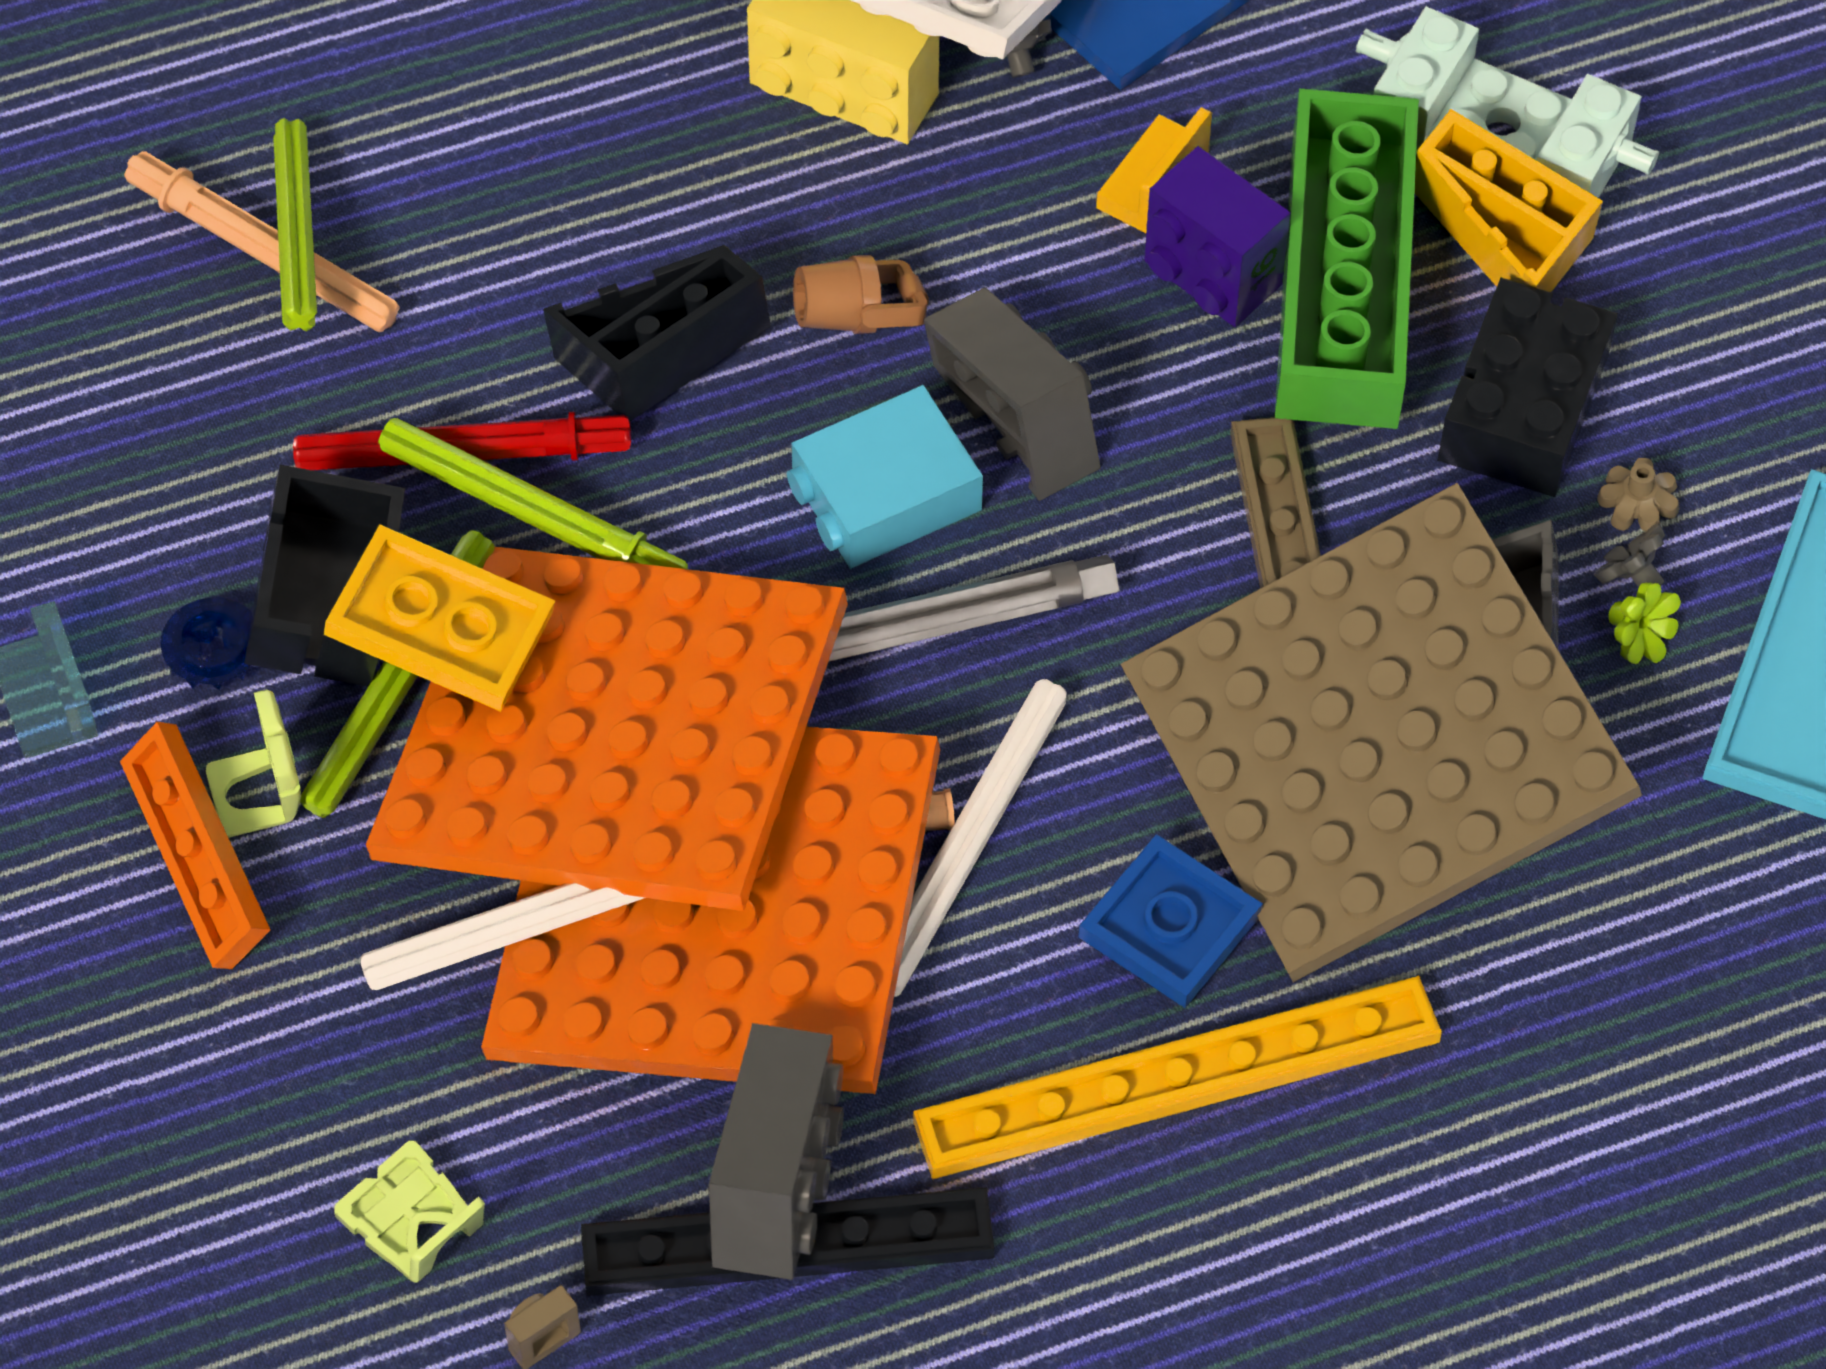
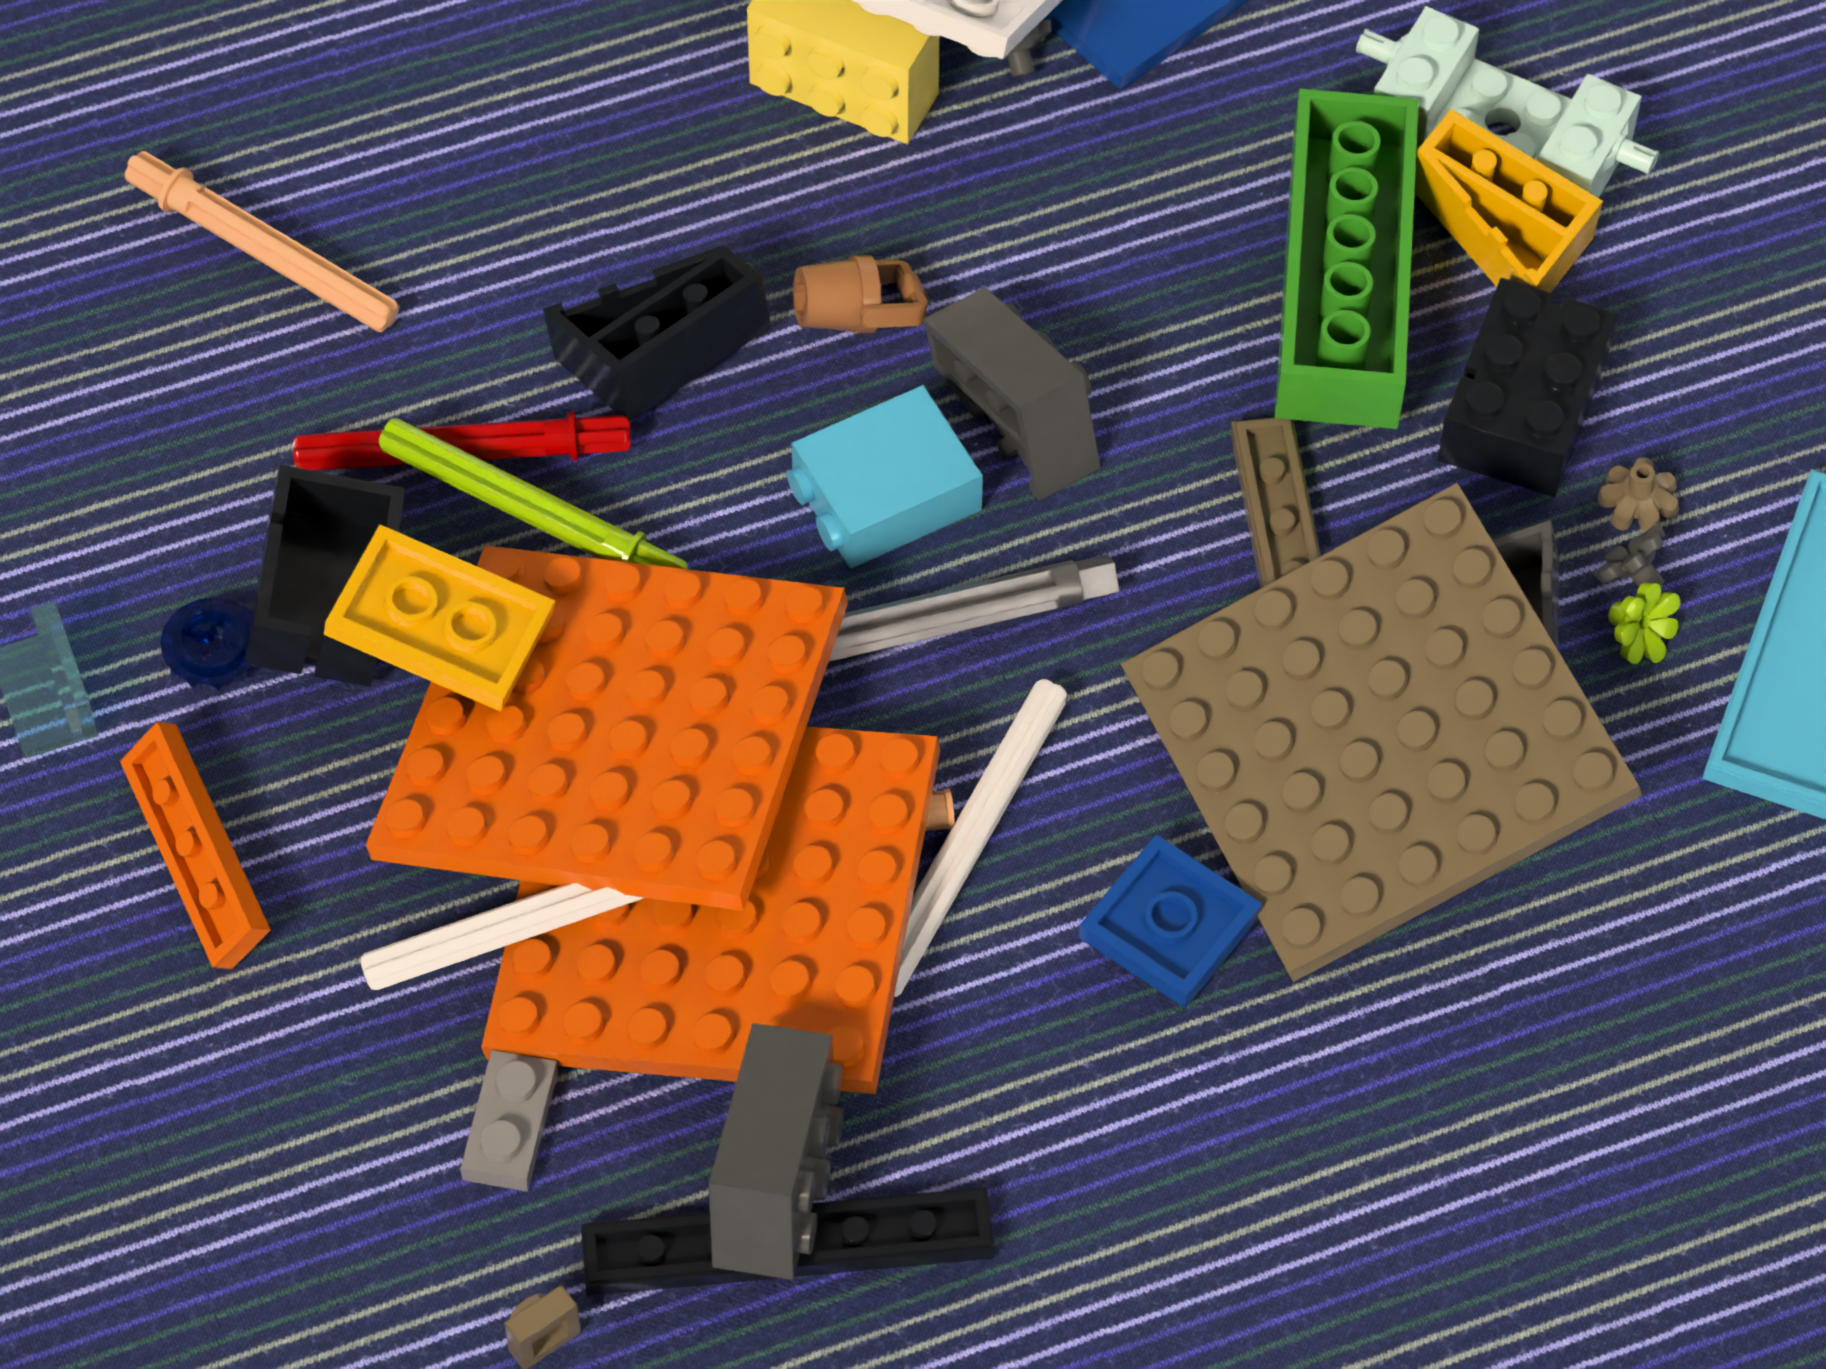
yellowish green piece [205,690,301,838] -> none
lime axle [273,118,317,332] -> none
lime axle [300,530,495,818] -> none
yellowish green piece [334,1141,484,1283] -> none
yellow tile [913,976,1442,1180] -> none
yellow panel [1096,107,1212,233] -> none
dark purple brick [1144,146,1291,328] -> none
none -> light grey plate [460,1050,558,1192]

